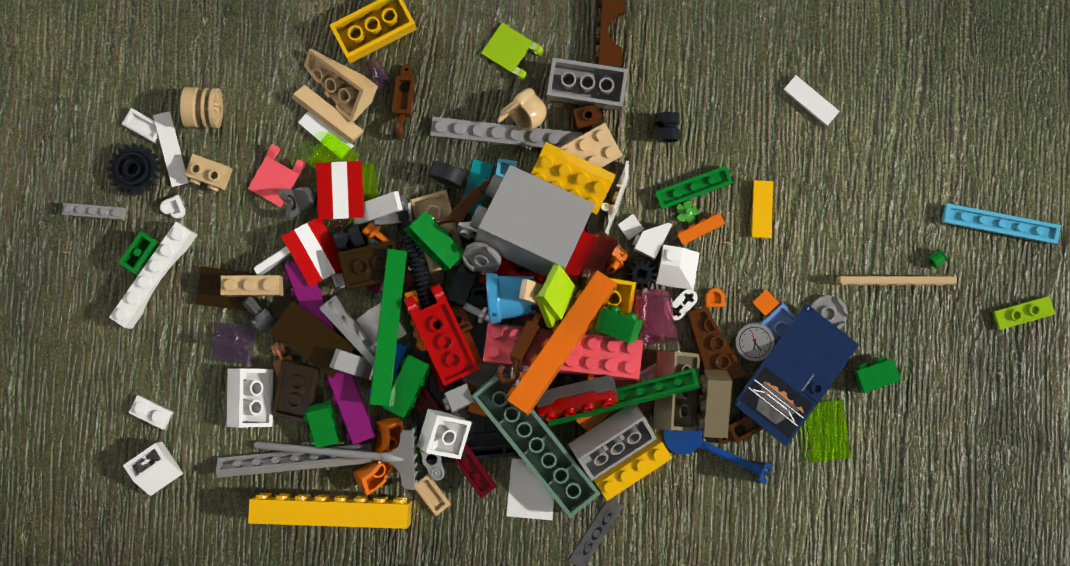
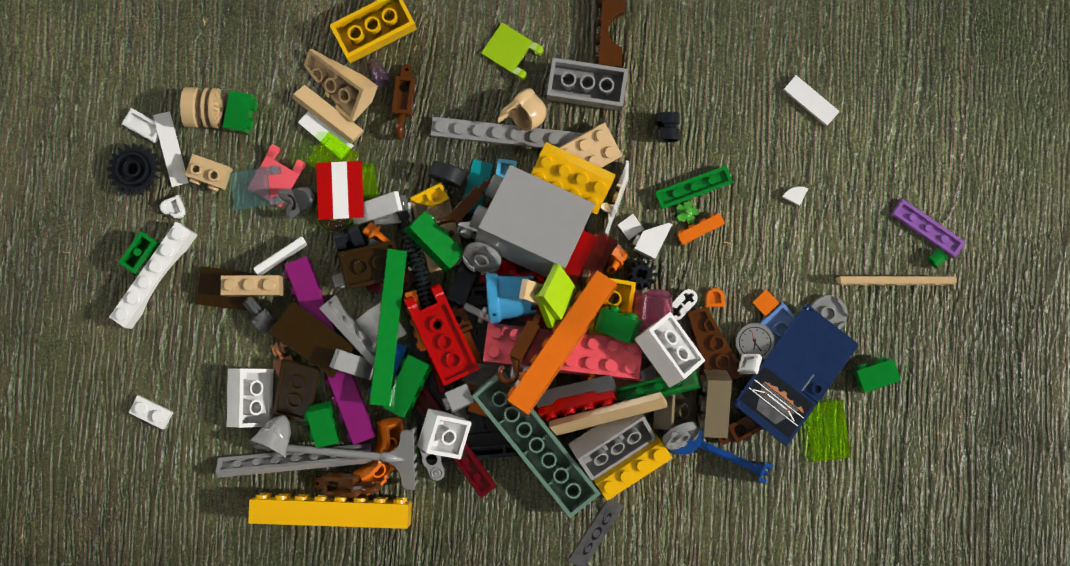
light grey piece [62,203,126,221] -> none
white slope [123,442,184,496] -> none
clear purple bracket [210,323,256,365] -> none
red sticker [281,217,341,287] -> none
tan tile [415,474,451,516] -> none
white sticker [506,458,554,520] -> none
reddish brown brick [573,104,602,131] -> none
white slope [656,245,699,290] -> none
yellow tile [751,180,773,239] -> none
medium azure plate [942,203,1061,245] -> none
lime plate [992,296,1055,330] -> none
none -> green brick [222,90,258,135]
none -> clear light blue flag [230,165,285,210]
none -> light grey helmet [249,415,291,459]
none -> reddish brown piece [313,472,381,498]
none -> yellow tile [410,182,450,208]
none -> tan tile [549,392,668,436]
none -> white slope [635,312,705,388]
none -> light grey tile [662,422,700,450]
none -> white tile [738,354,762,374]
none -> white tile [782,187,808,206]
none -> medium lavender tile [890,199,966,258]

